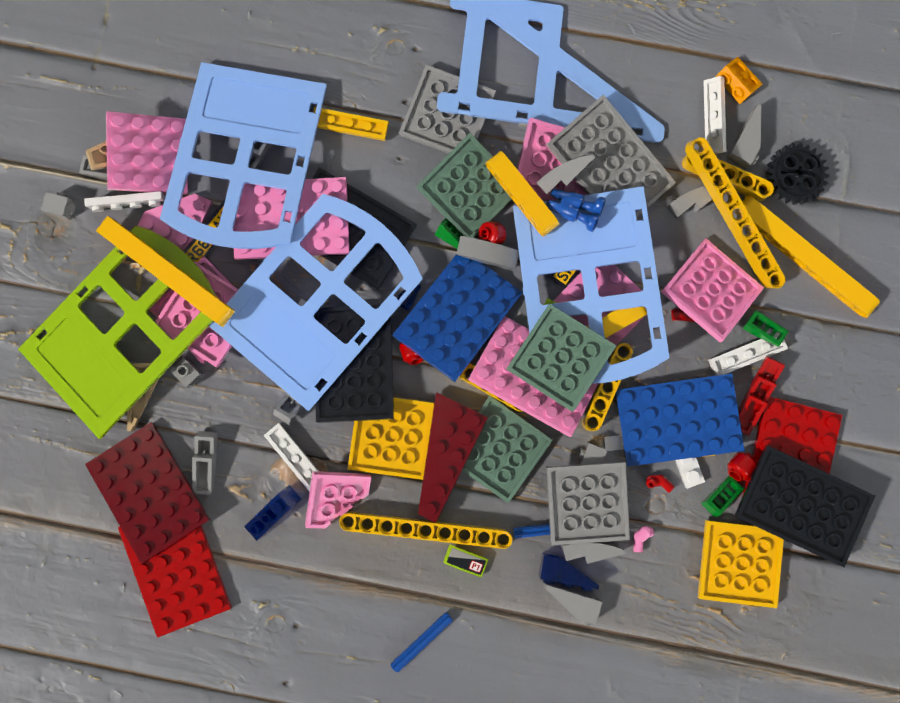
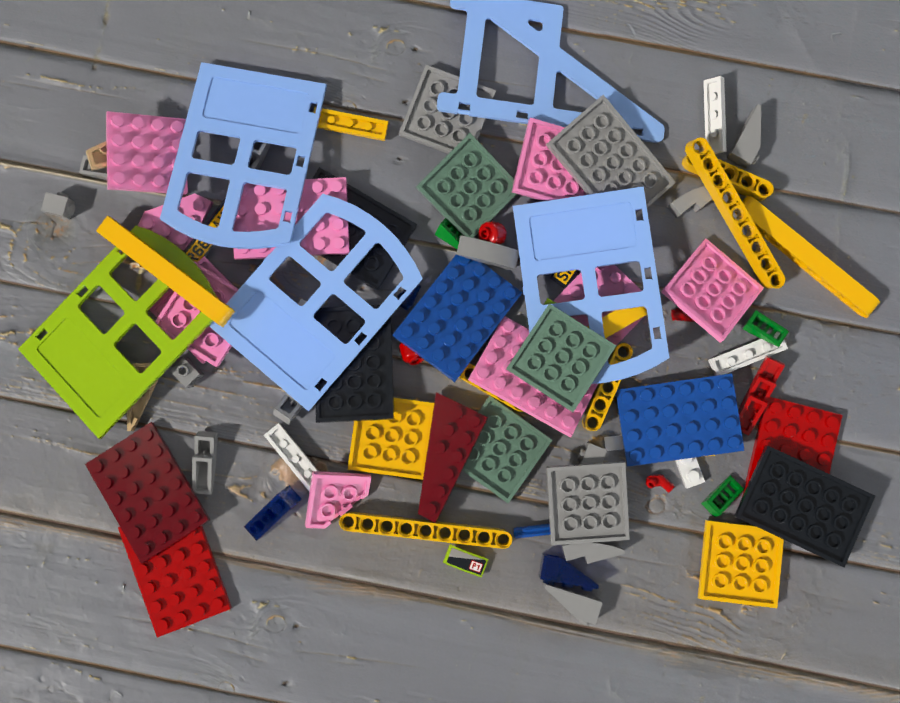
white plate [84,191,166,212] -> none
blue axle [390,612,453,672] -> none
yellow beam [485,151,559,237] -> none
light grey slope [536,154,595,194] -> none
blue piece [546,189,606,232] -> none
bright pink arm [633,526,654,552] -> none
light orange bracket [716,57,763,104] -> none
red head [727,452,757,481] -> none
black gear [765,143,830,205] -> none

